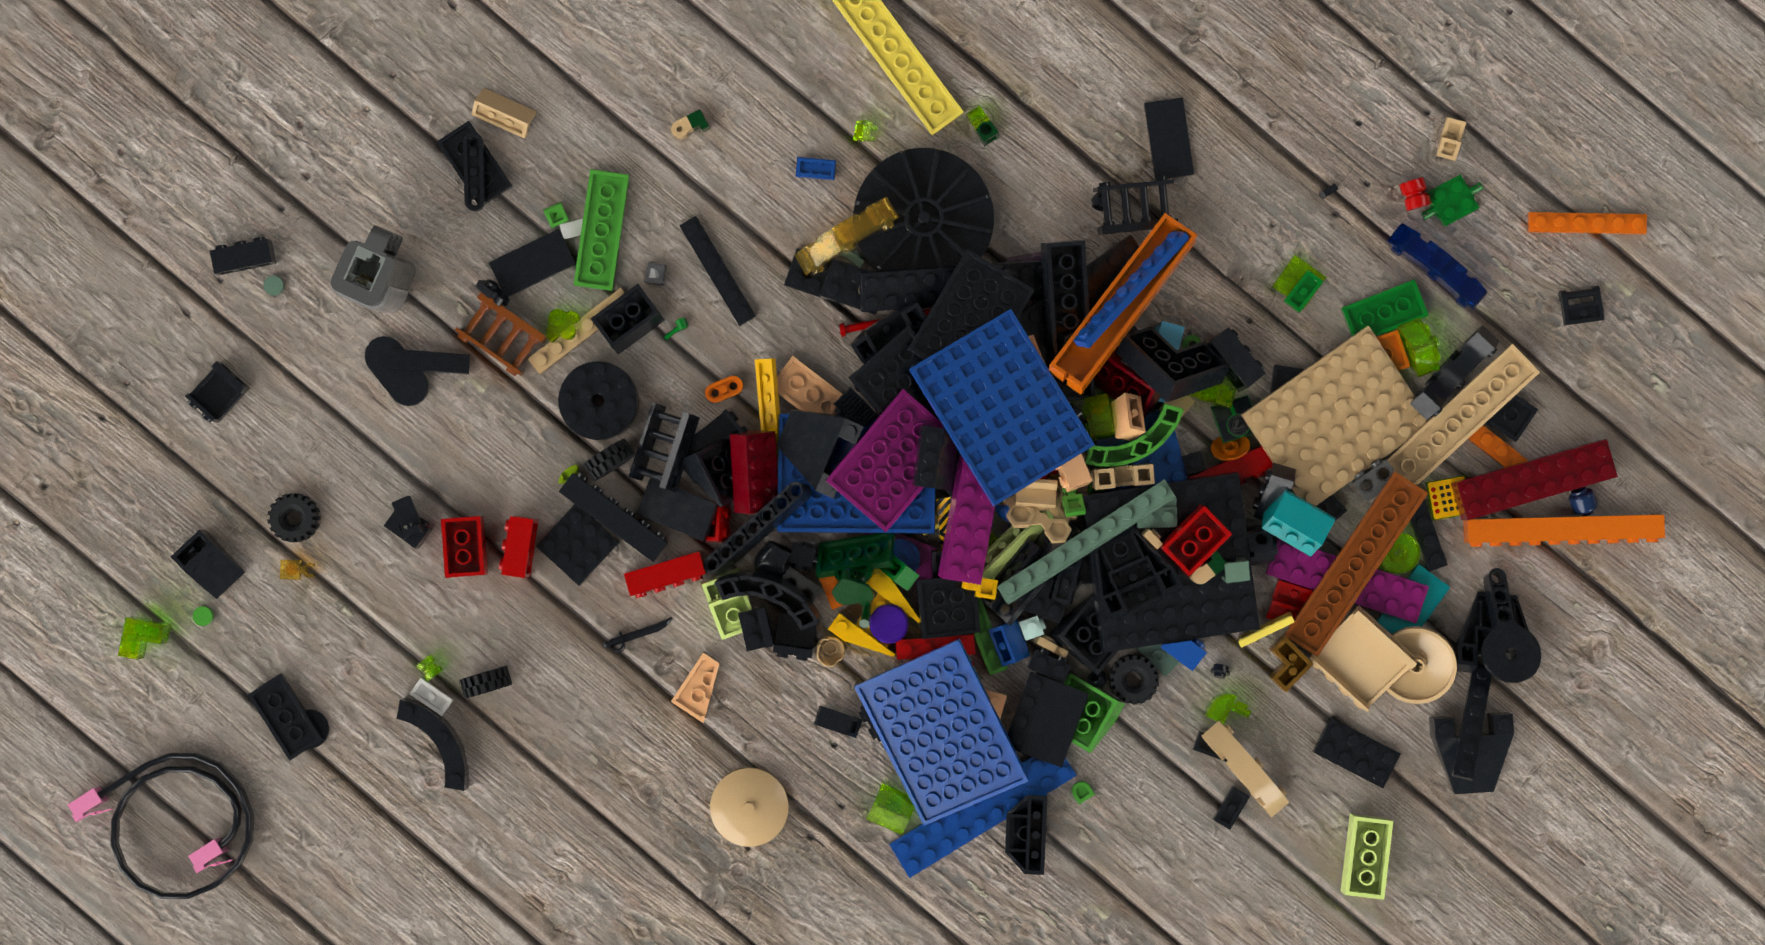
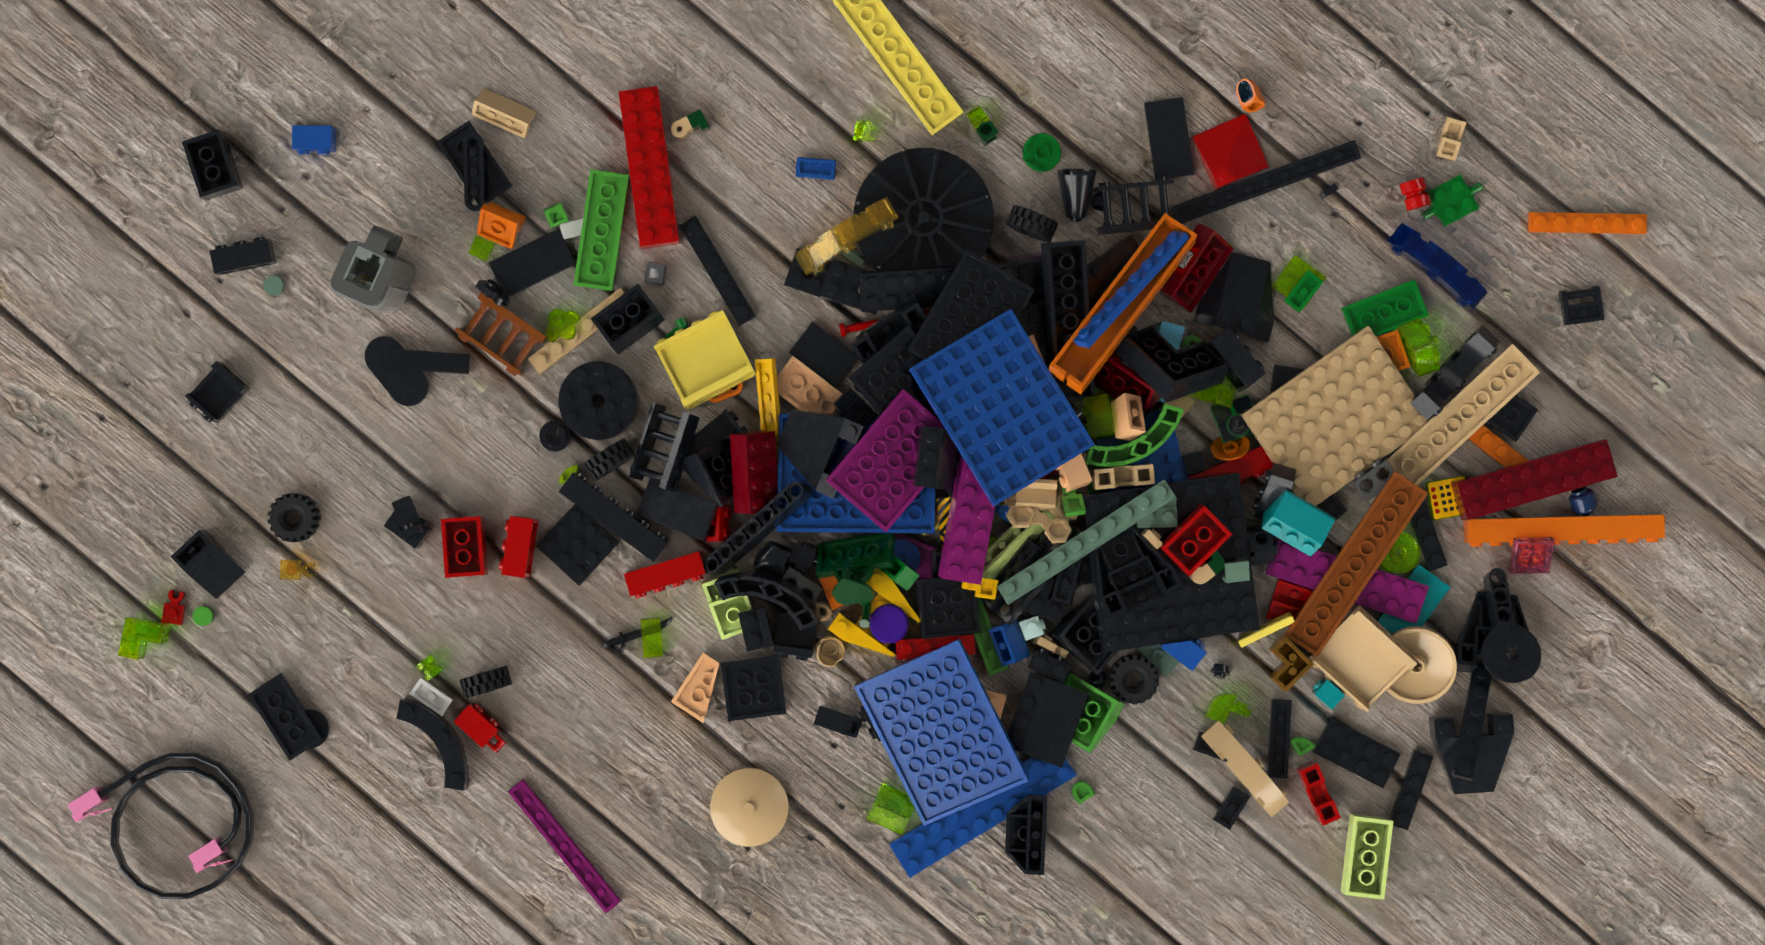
none -> red plate [161,590,186,625]
none -> black brick [182,130,243,200]
none -> blue brick [292,125,336,155]
none -> red brick [453,703,507,753]
none -> clear neon green tile [468,236,495,262]
none -> orange bracket [476,202,526,250]
none -> magenta tile [508,779,622,914]
none -> black gear [539,420,571,452]
none -> red brick [618,86,680,249]
none -> clear neon green tile [640,617,663,658]
none -> light yellow panel [653,310,756,411]
none -> black plate [720,655,787,721]
none -> black tile [789,322,858,388]
none -> tan plate [815,602,832,621]
none -> black tyre [1006,205,1058,242]
none -> green tile [1022,133,1061,173]
none -> black cone [1057,169,1096,221]
none -> dark red slope [1159,223,1234,313]
none -> black plate [1171,140,1361,224]
none -> red slope [1192,114,1269,190]
none -> black wedge [1193,252,1274,343]
none -> orange rock [1236,78,1265,113]
none -> black plate [1267,699,1292,779]
none -> bright green tile [1290,737,1316,757]
none -> red arch [1296,761,1341,825]
none -> teal brick [1311,678,1345,710]
none -> black plate [1389,749,1433,831]
none -> clear pink tile [1509,537,1555,574]

